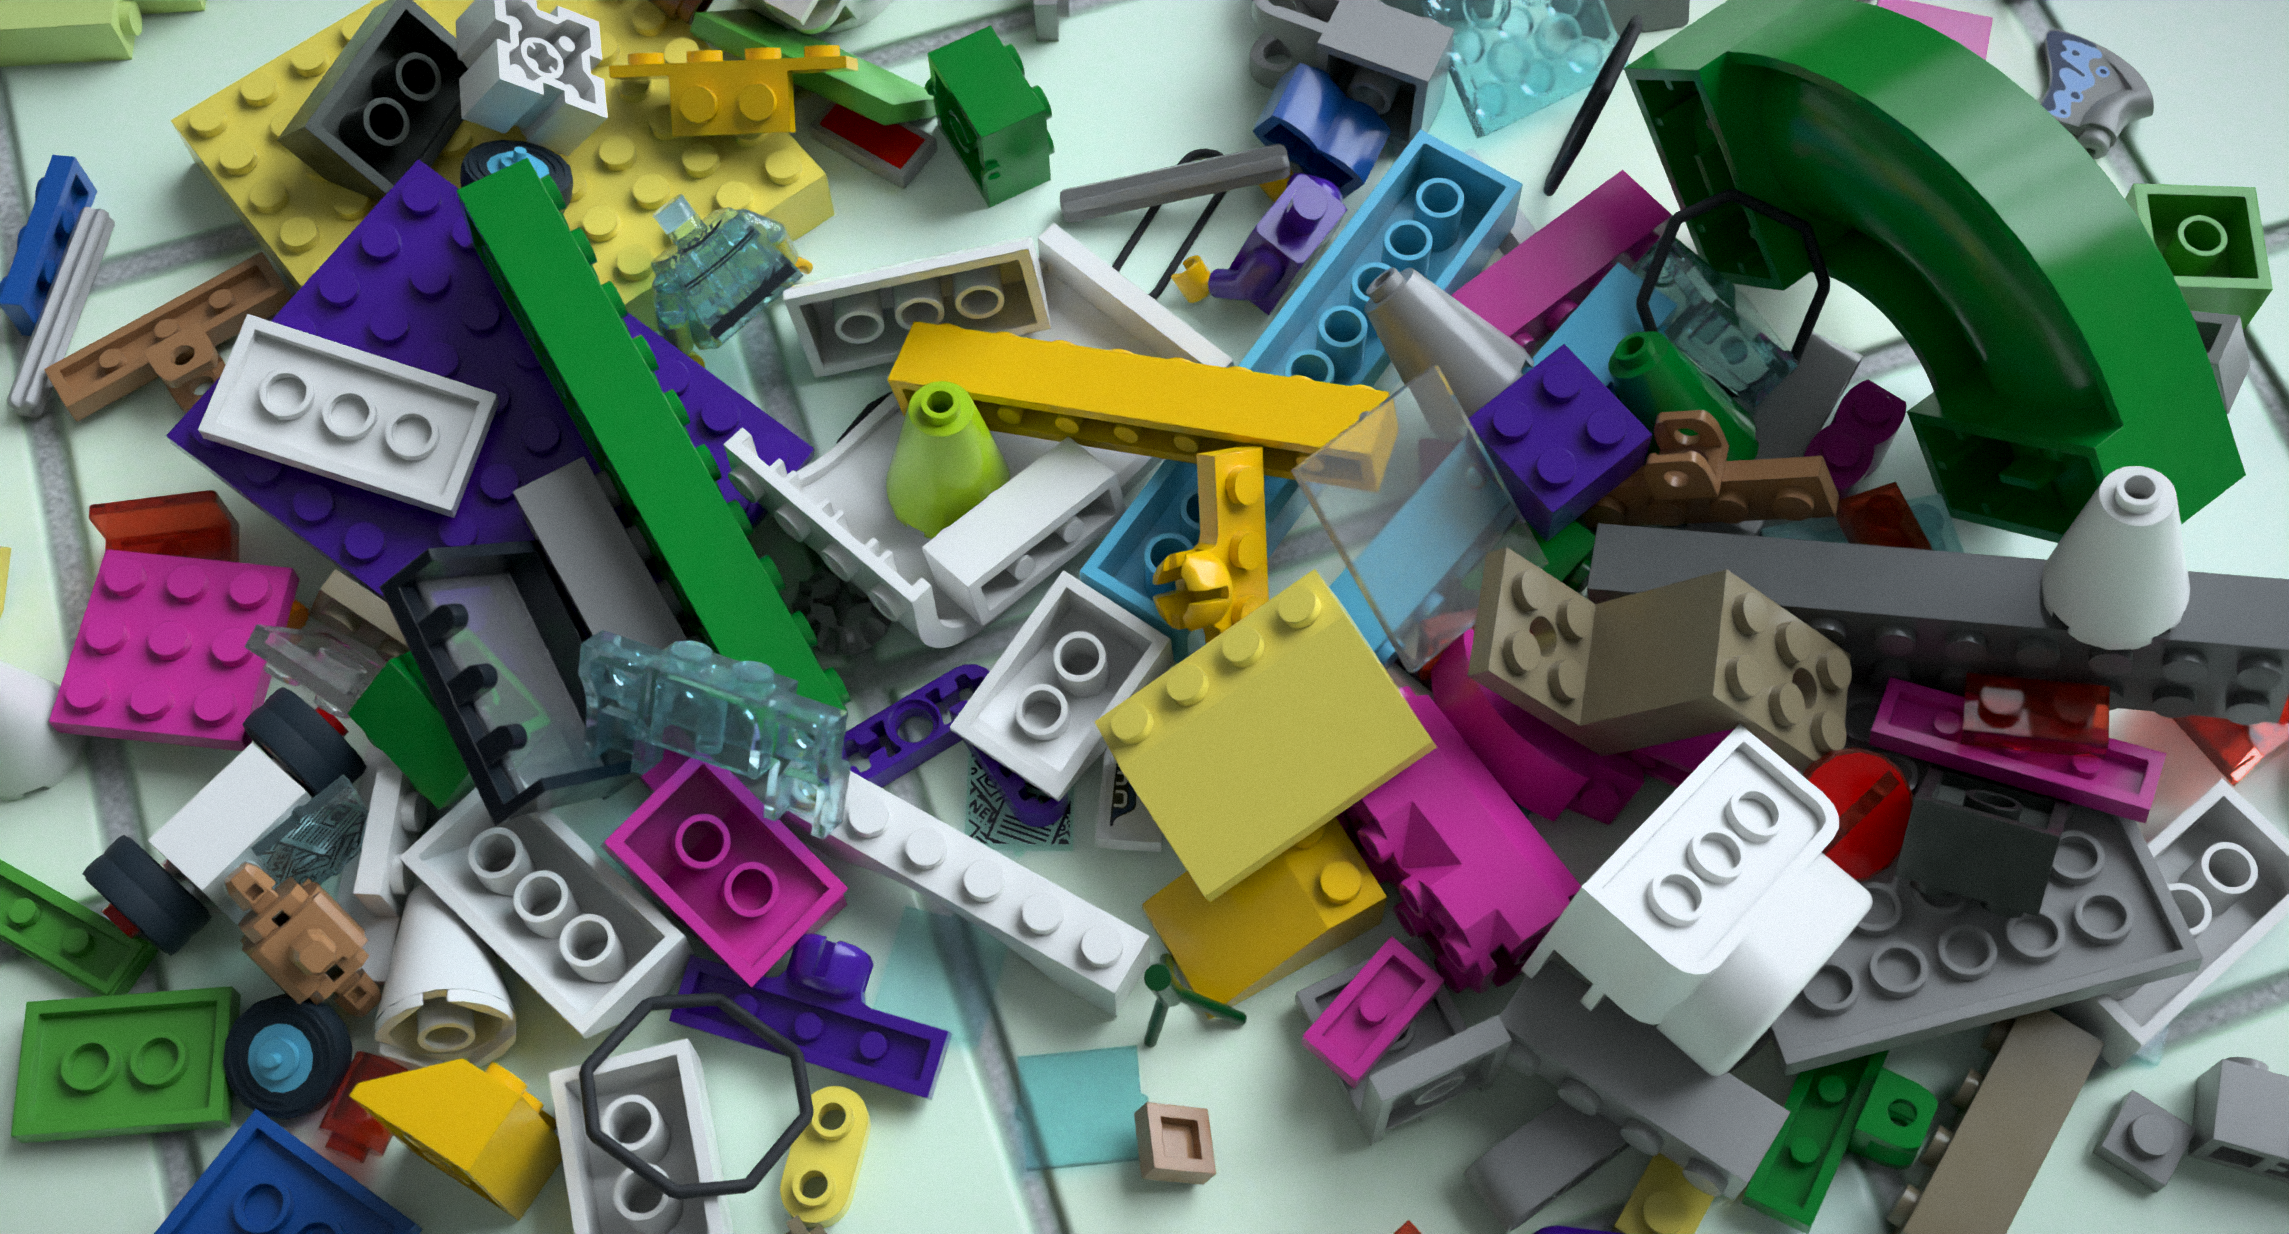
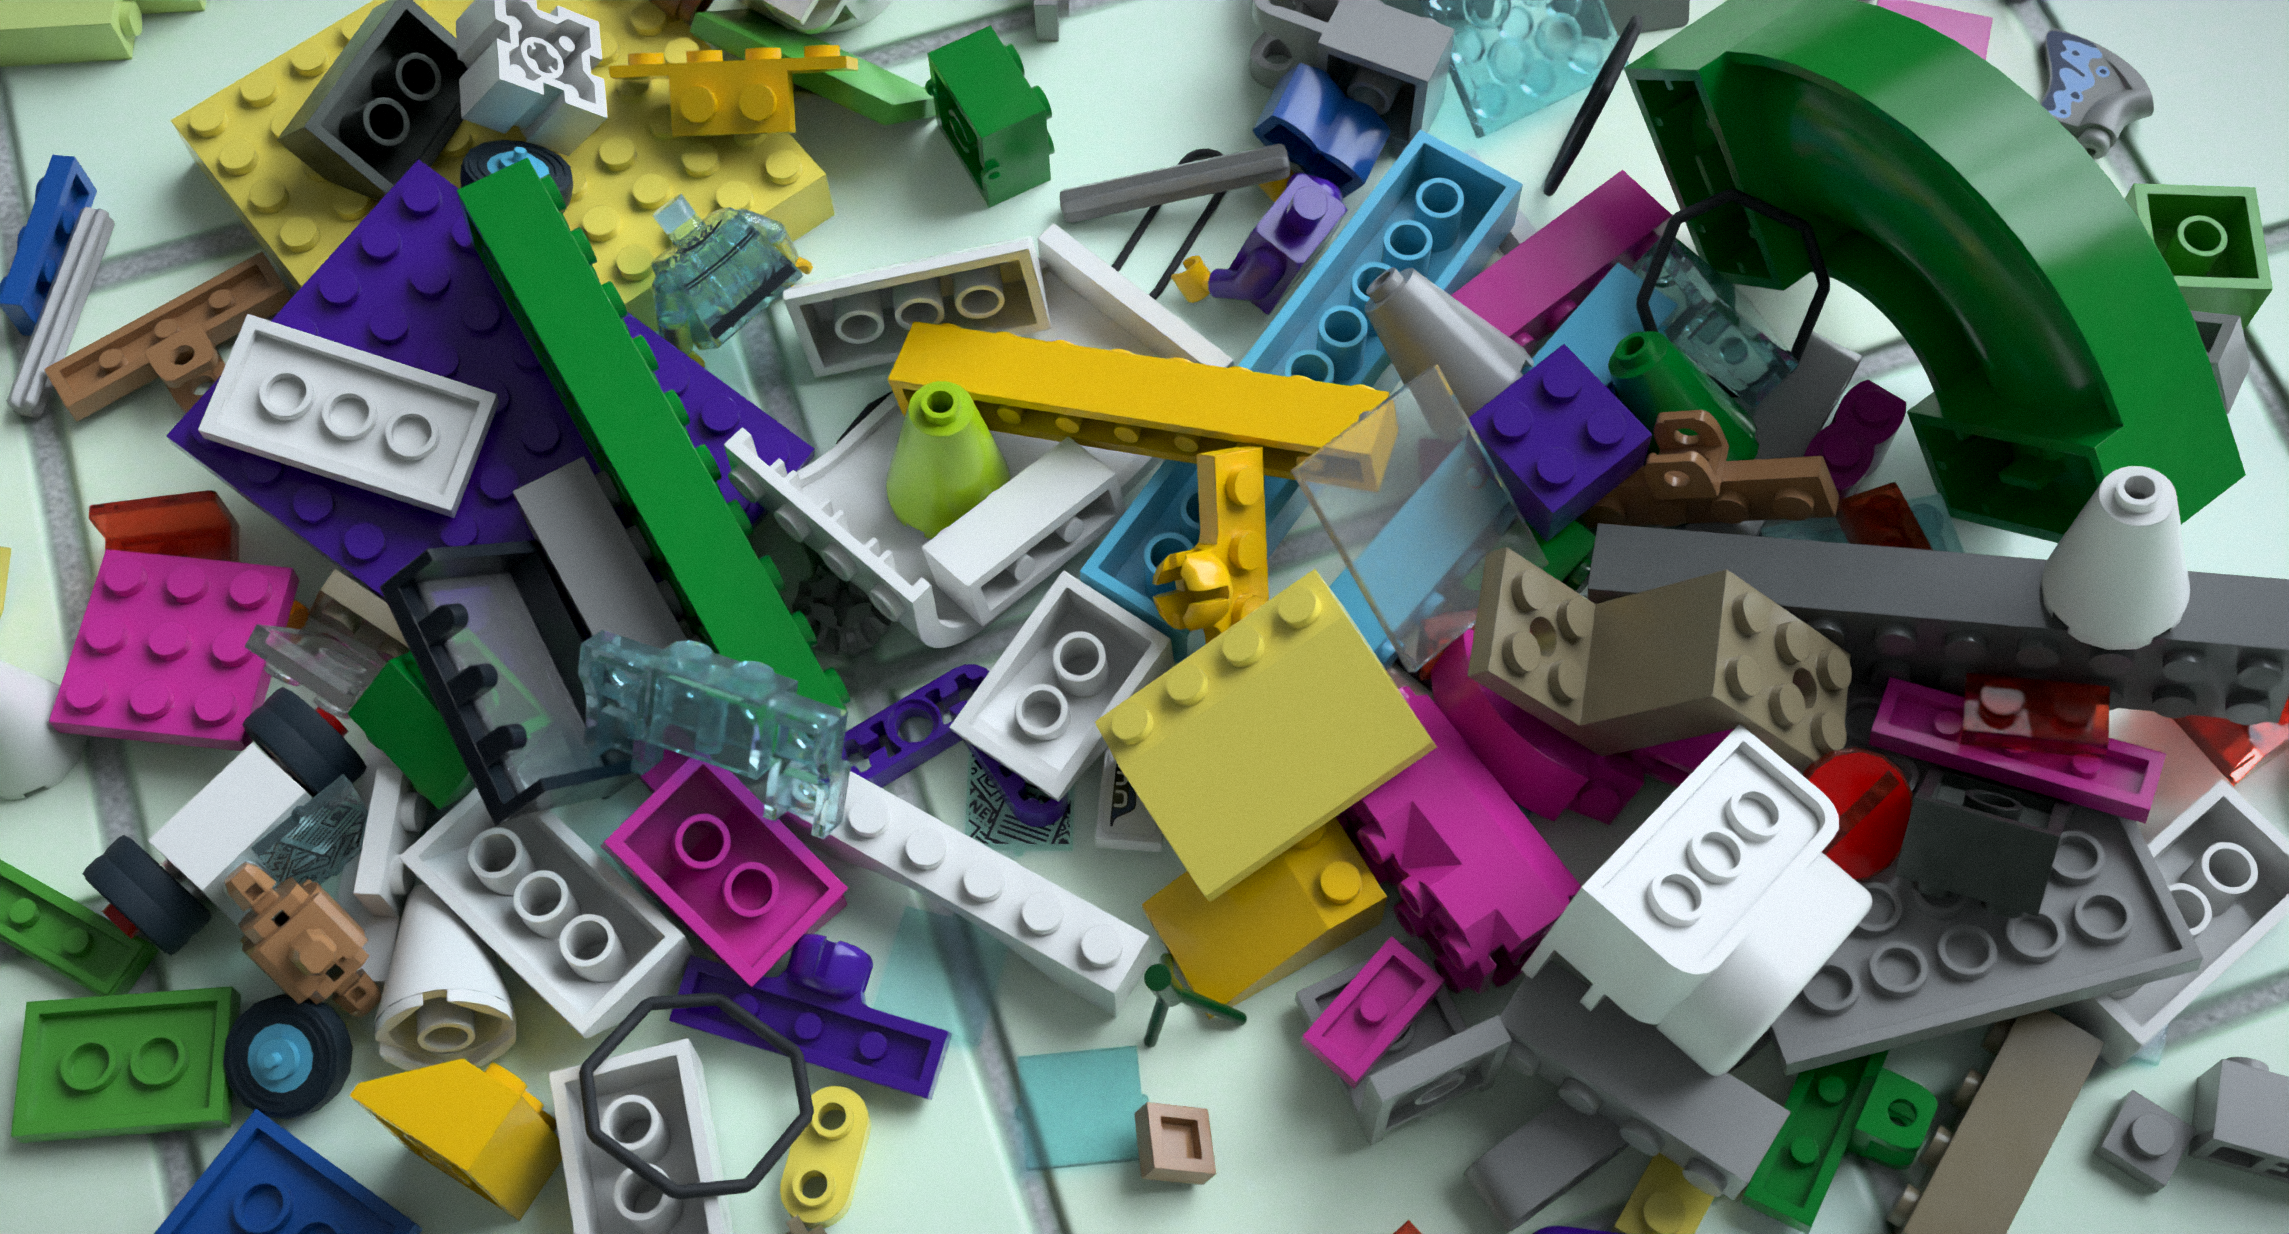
clear red brick [318,1051,410,1164] -> none
tile [809,101,938,190] -> none

